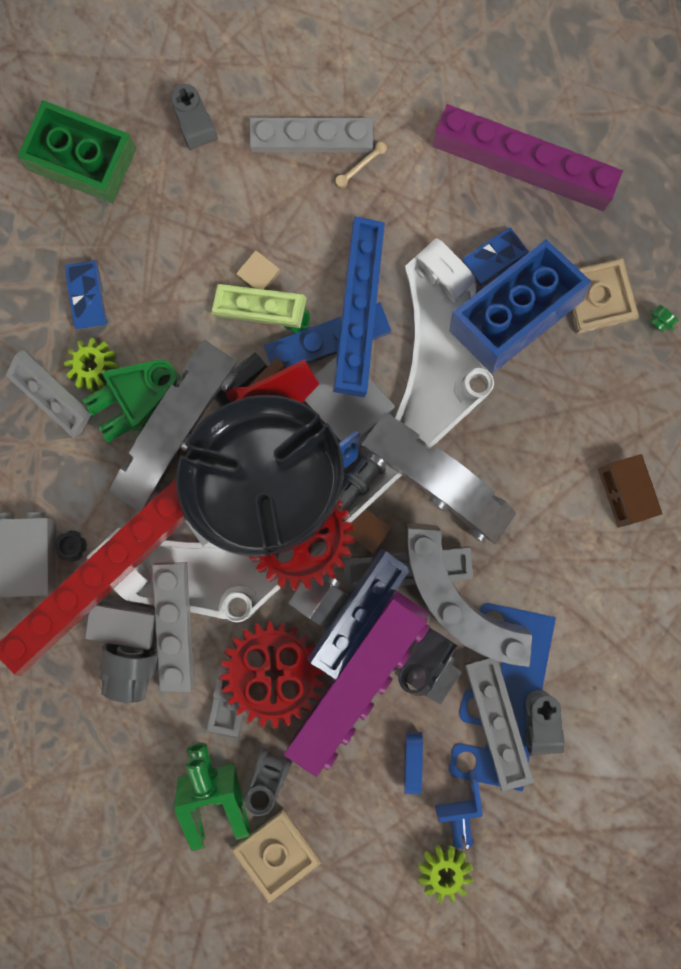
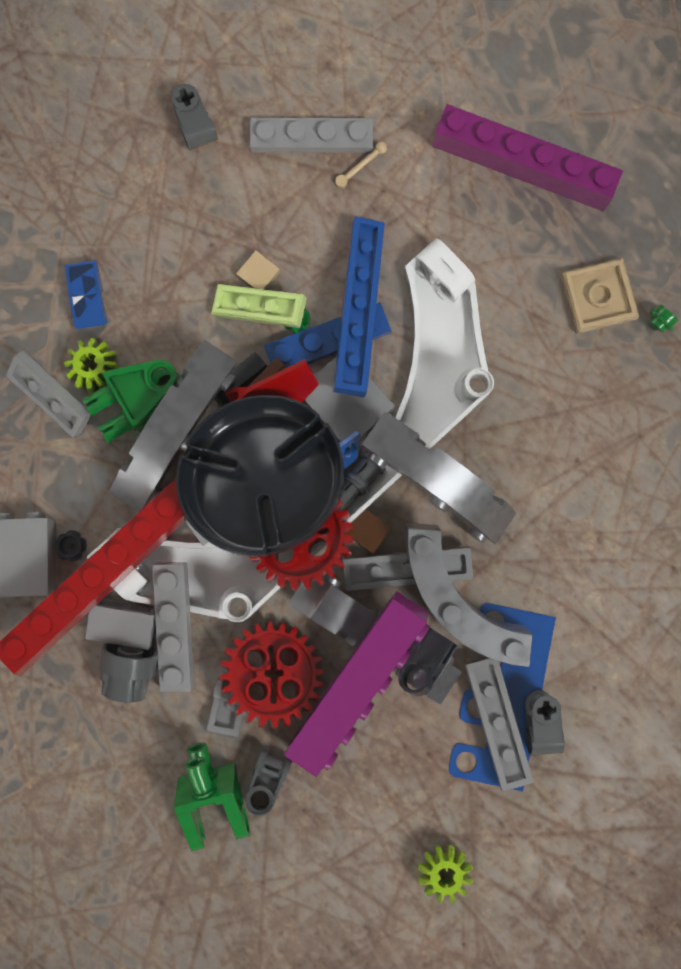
green brick [17,100,136,204] -> none
tan tile [231,808,322,903] -> none
dark blue plate [307,549,410,679] -> none
blue beam [404,731,423,794] -> none
blue bracket [435,769,483,849] -> none
blue brick [449,239,591,374] -> none
slope [462,228,529,287] -> none
reddish brown hinge [598,454,663,528] -> none

